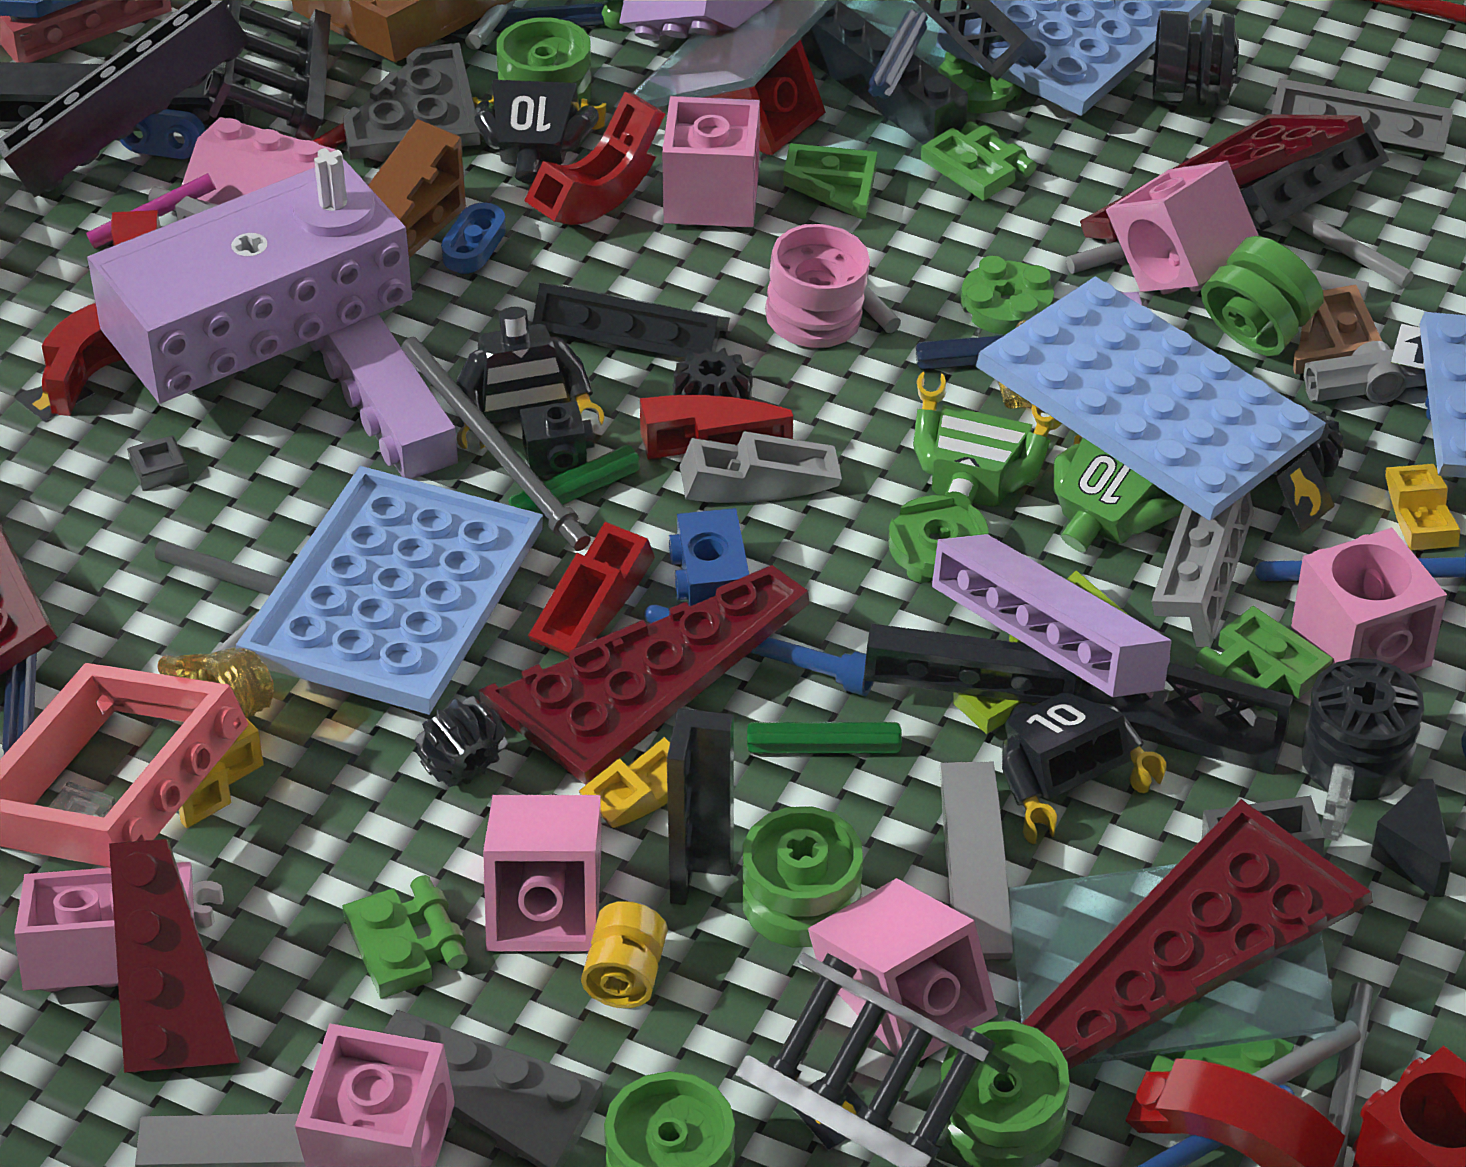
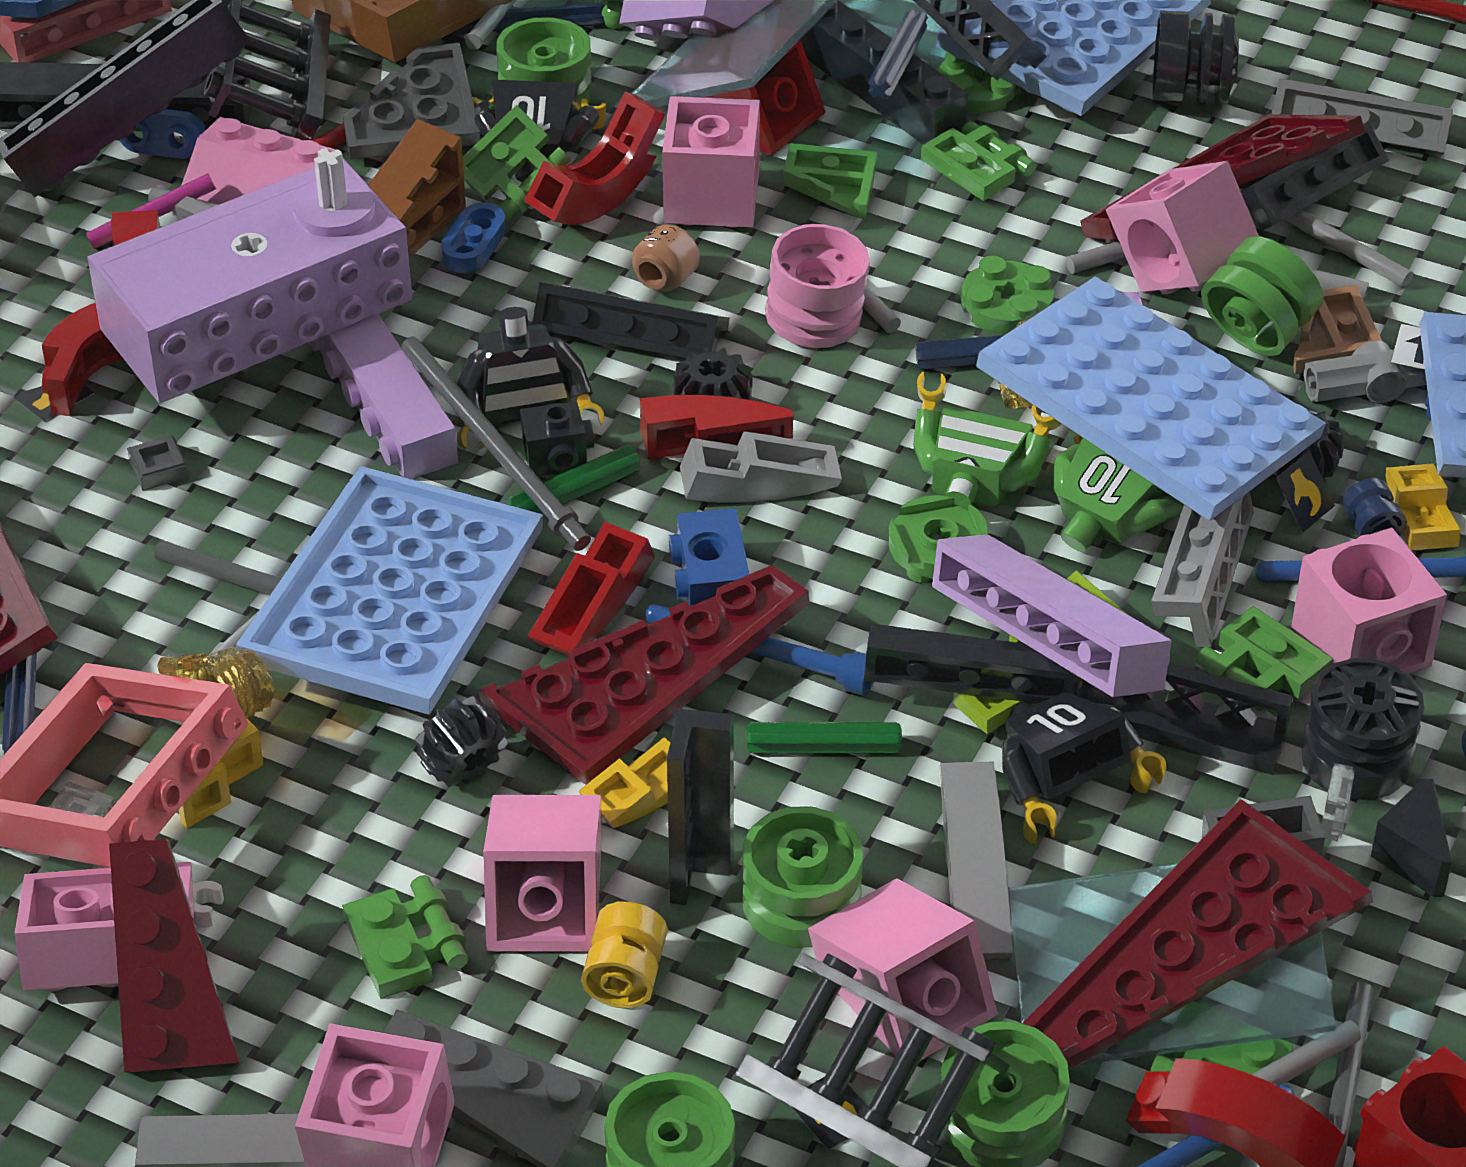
none -> bright green plate [462,105,571,222]
none -> nougat head [632,224,700,293]
none -> dark blue wheel [1342,478,1407,537]

